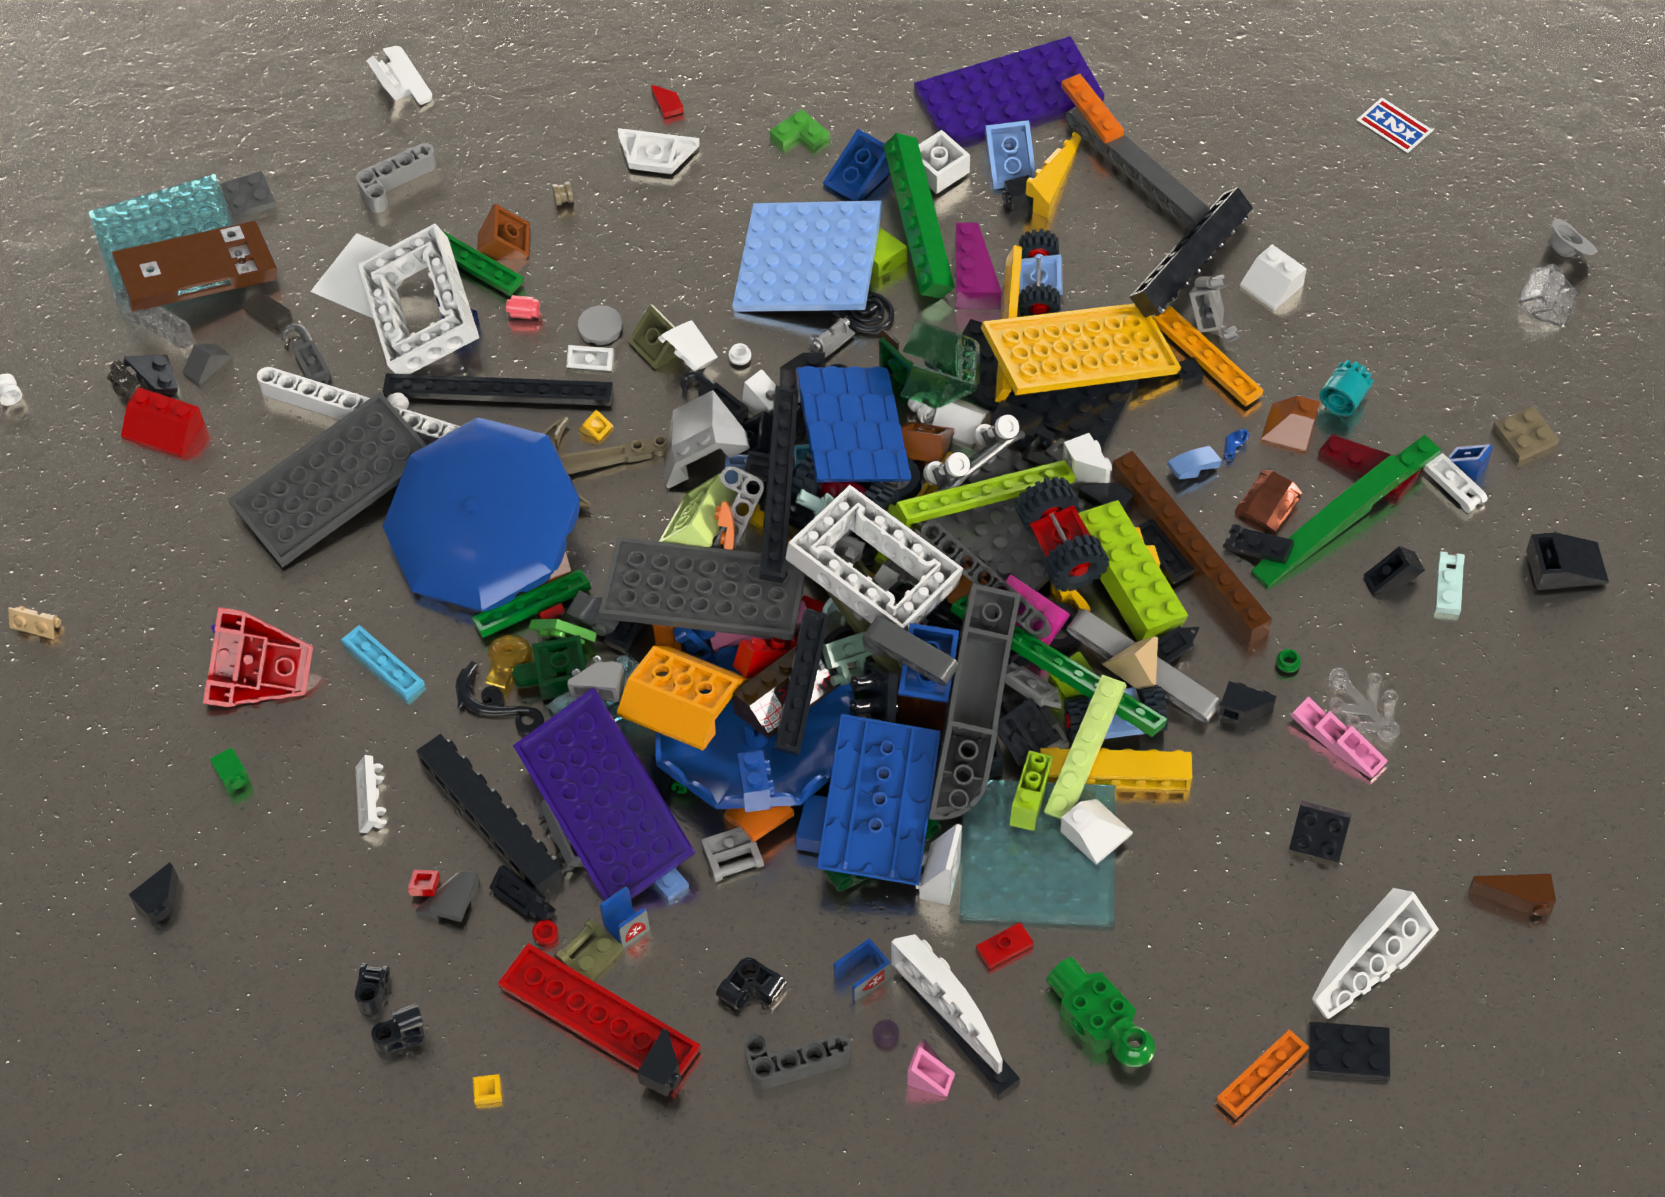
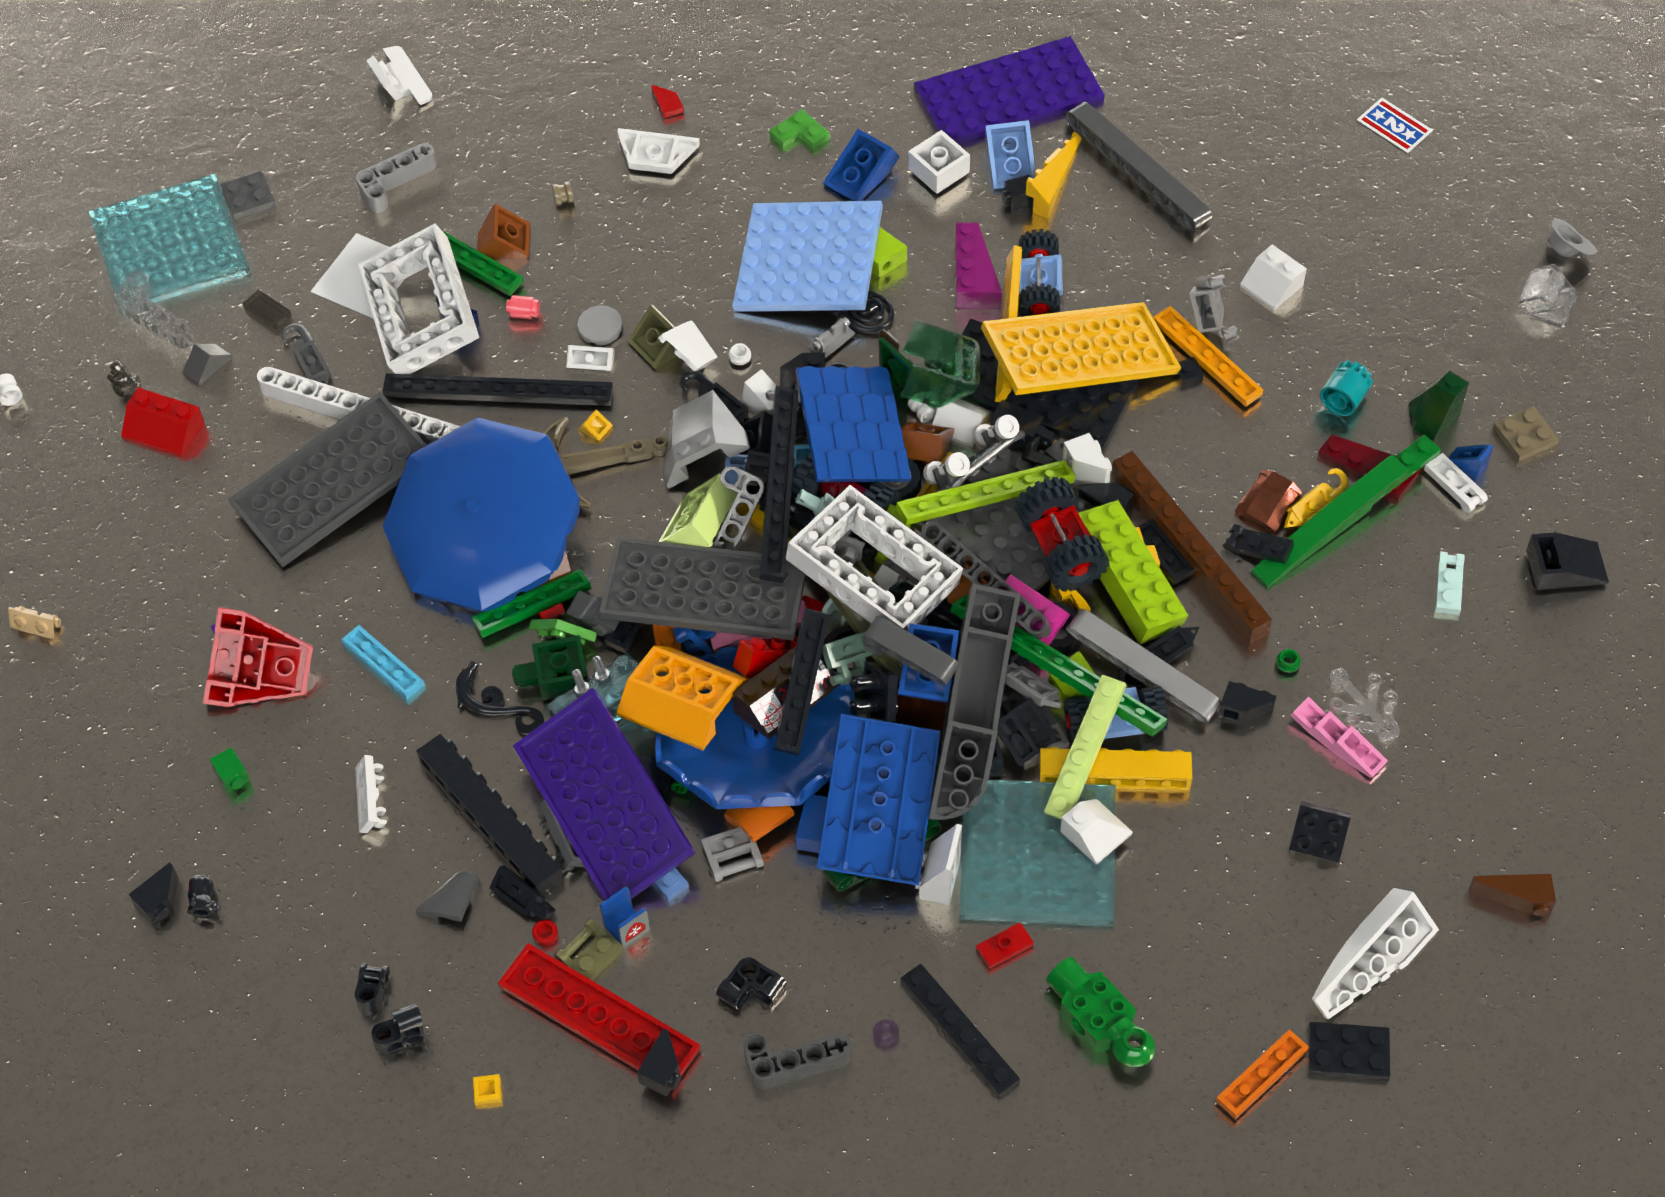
reddish brown piece [112,220,277,312] -> none
black wing [123,355,178,395] -> none
white plate [387,393,409,409] -> none
plate [408,870,440,897] -> none
clear yellow animal [485,635,533,689] -> none
light grey slope [567,661,626,702] -> none
orange slope [715,501,736,550] -> none
blue brick [737,750,774,812] -> none
blue piece [833,938,891,1002] -> none
green brick [883,133,955,299] -> none
white wedge [891,934,1003,1074] -> none
bright pink slope [907,1039,955,1097] -> none
lime slope [1010,751,1053,831] -> none
orange plate [1061,74,1124,144] -> none
tan slope [1102,636,1158,690] -> none
black brick [1129,187,1253,318] -> none
medium blue slope [1167,446,1222,479] -> none
blue arm [1224,428,1249,459] -> none
dark orange slope [1260,395,1320,453] -> none
black slope [1364,546,1425,594] -> none
none -> black animal [187,874,220,918]
none -> yellow plate [1284,468,1349,528]
none -> dark green slope [1408,370,1469,442]

